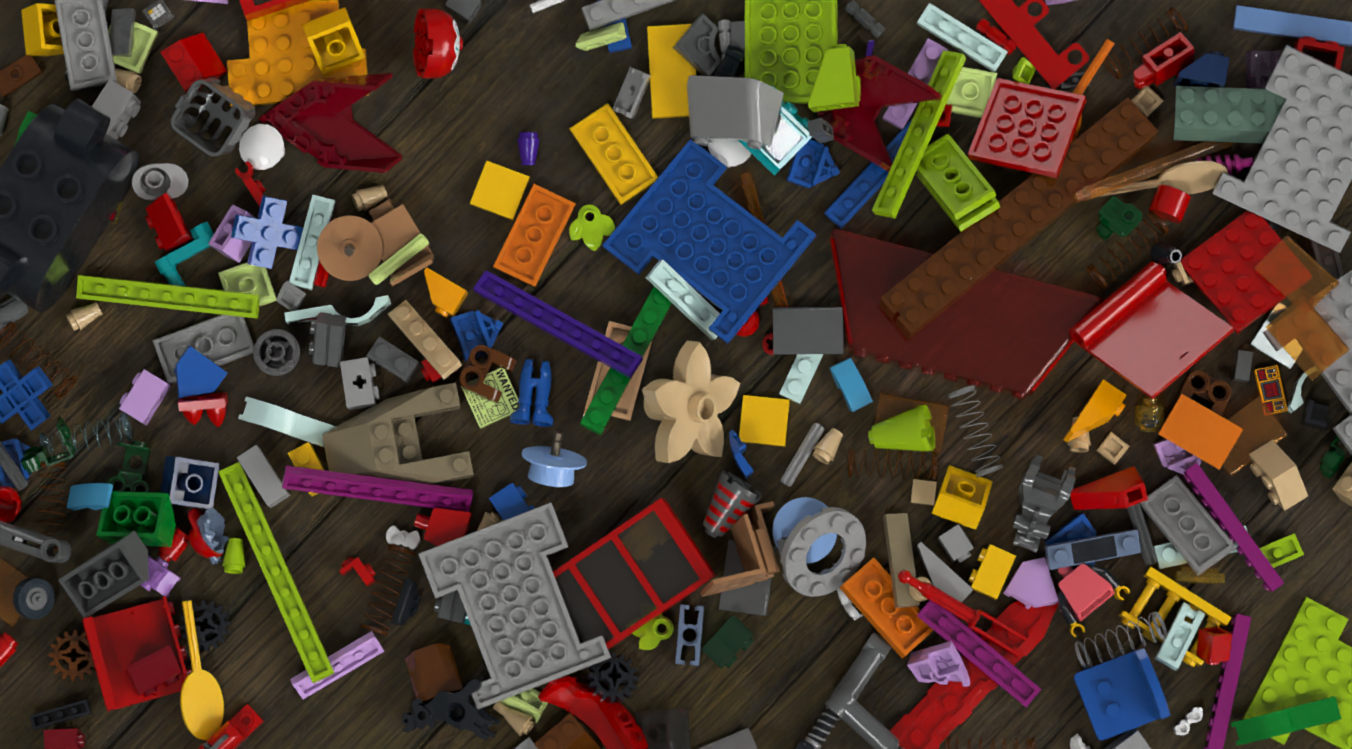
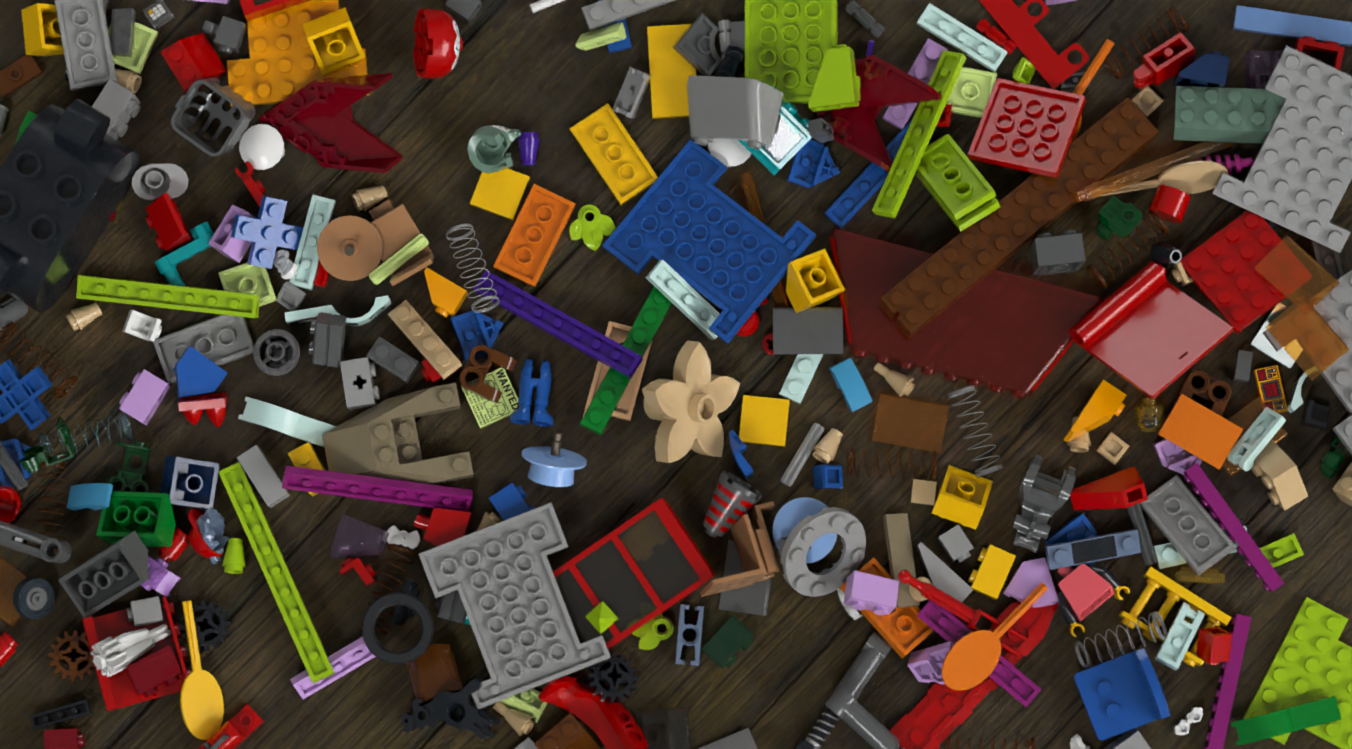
lime cone [868,405,935,452] -> none
none -> white piece [91,624,171,677]
none -> white bracket [122,310,162,342]
none -> light grey brick [126,596,163,627]
none -> dark grey brick [202,16,247,55]
none -> white piece [273,250,298,279]
none -> clear purple slope [329,514,390,560]
none -> black tyre [362,592,434,664]
none -> light grey piece [446,223,500,313]
none -> sand green piece [467,125,521,173]
none -> lime slope [585,601,619,634]
none -> yellow slope [786,249,845,313]
none -> blue slope [813,464,843,489]
none -> lavender brick [844,570,899,615]
none -> tan cone [874,362,915,397]
none -> orange piece [941,582,1048,691]
none -> dark grey brick [1028,230,1086,277]
none -> light aqua plate [1227,407,1286,471]

